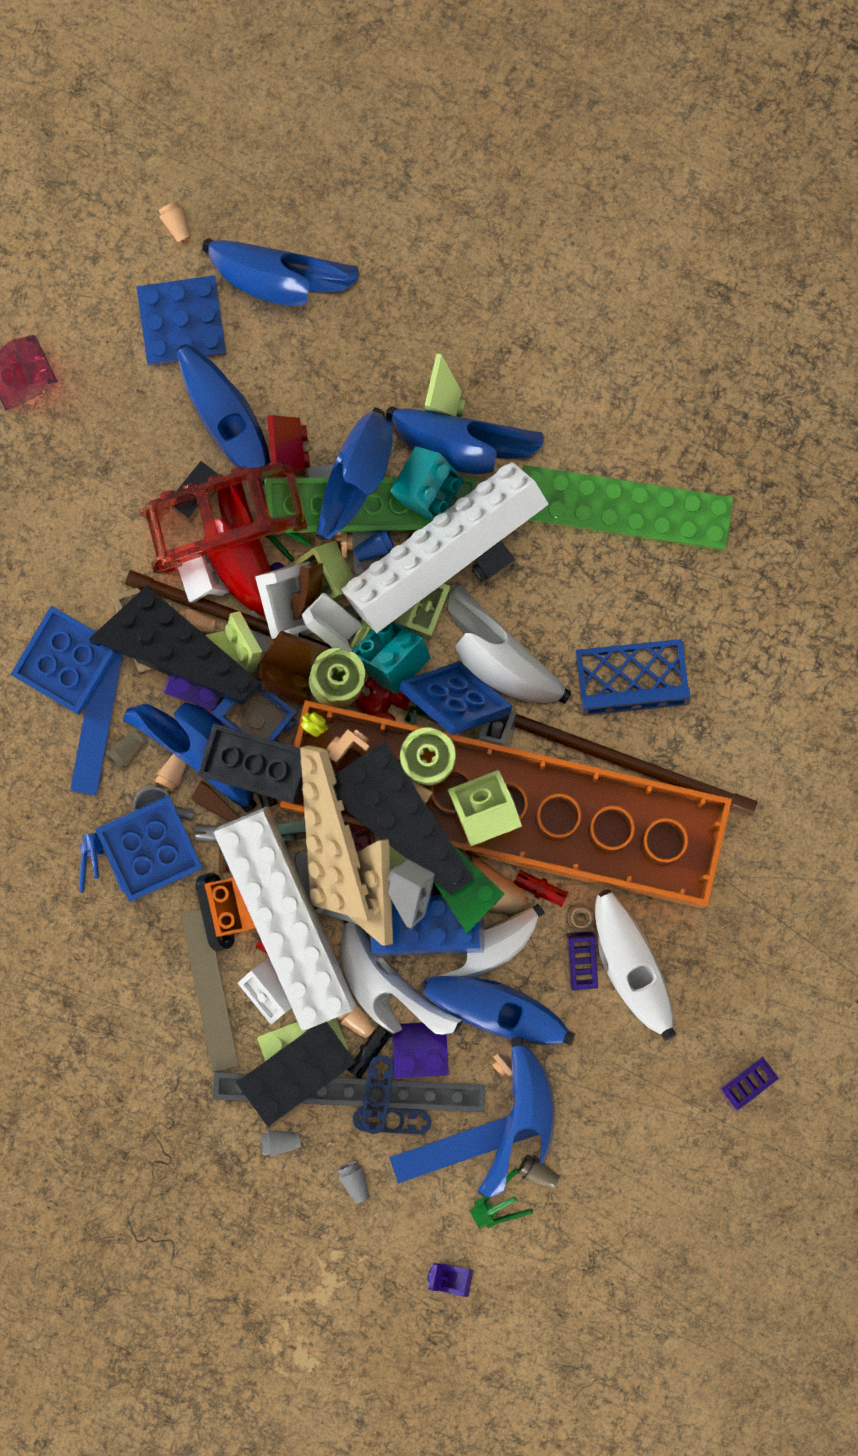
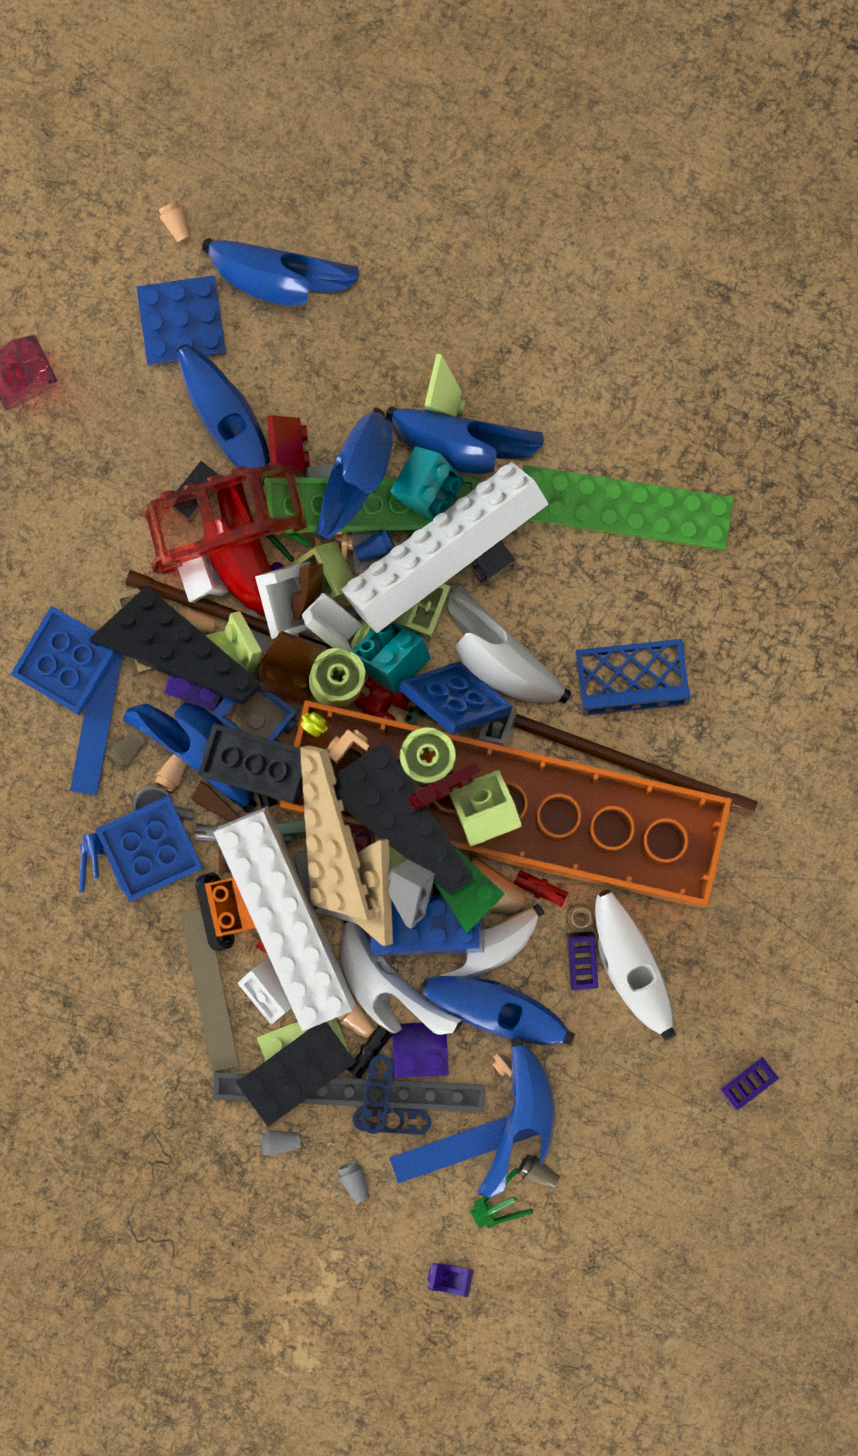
none -> dark red hinge [408,762,481,810]

